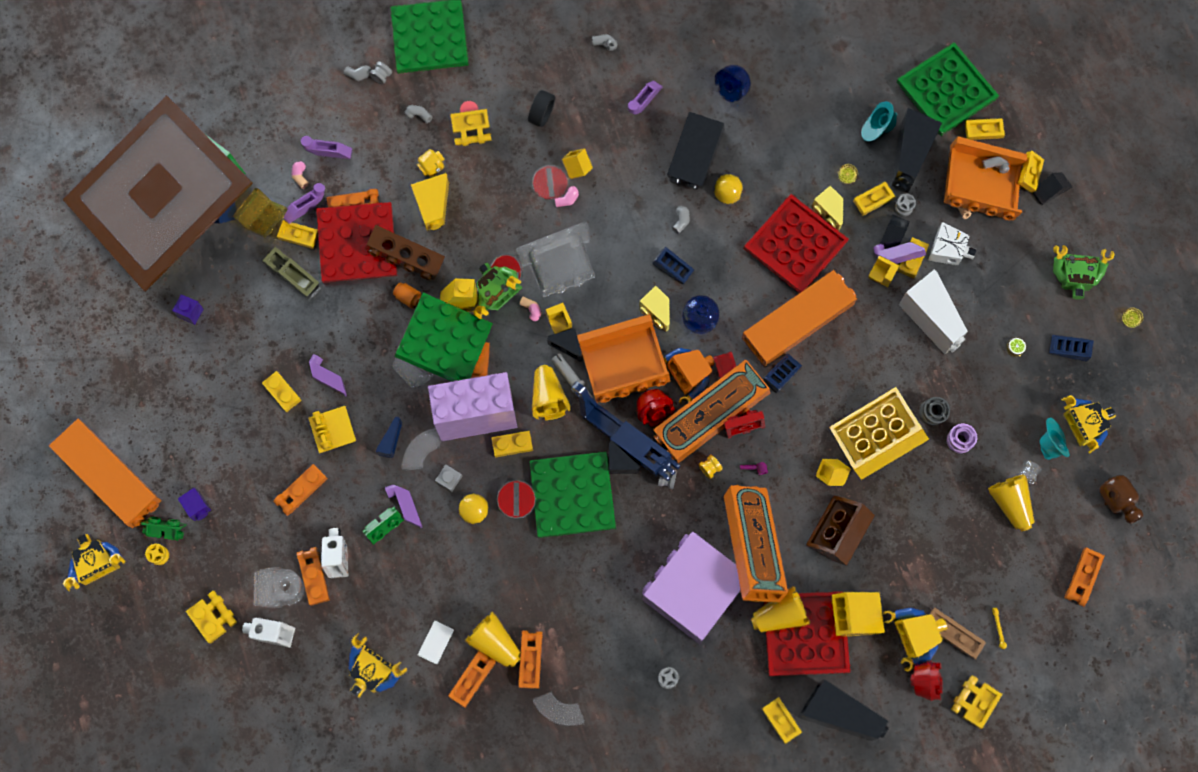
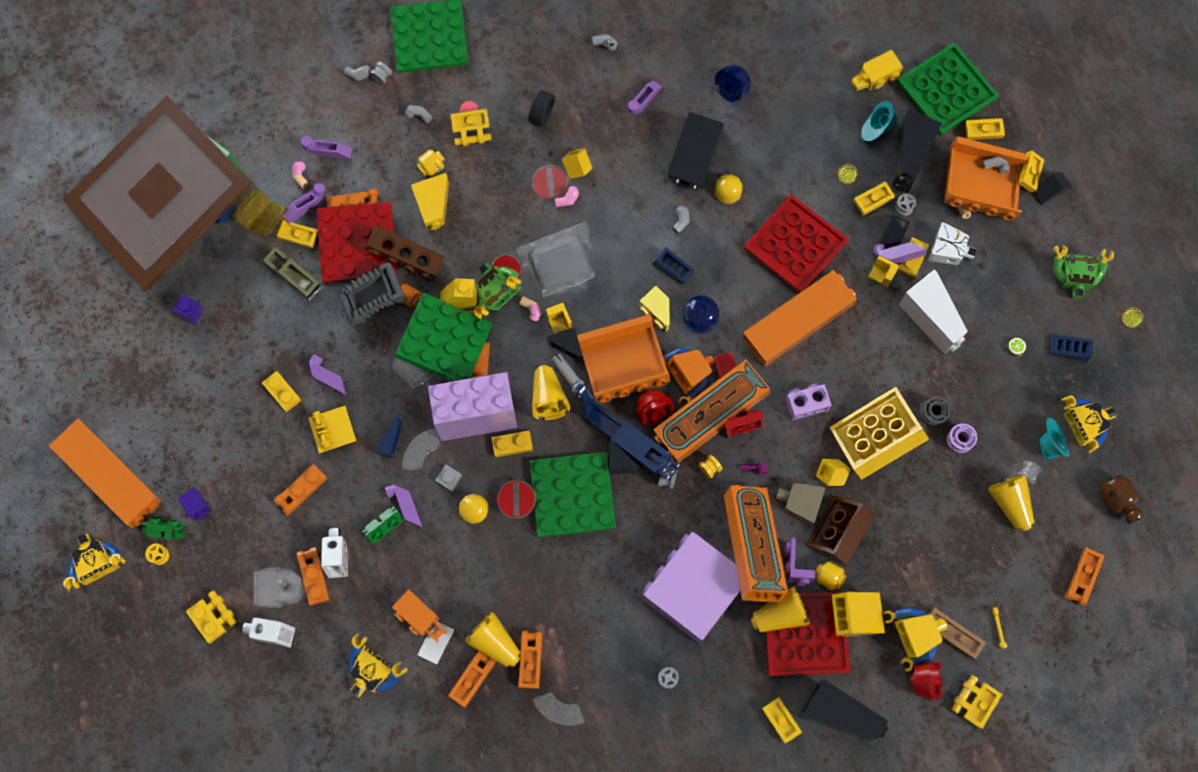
dark blue slope [763,354,802,393] -> none
light yellow slope [812,186,843,231] -> none
none -> dark grey piece [337,263,404,326]
none -> orange brick [392,589,446,642]
none -> dark tan torso [776,483,825,526]
none -> medium lavender bracket [783,537,815,588]
none -> lavender brick [786,383,832,421]
none -> yellow head [815,561,846,591]
none -> yellow hinge [851,50,903,91]

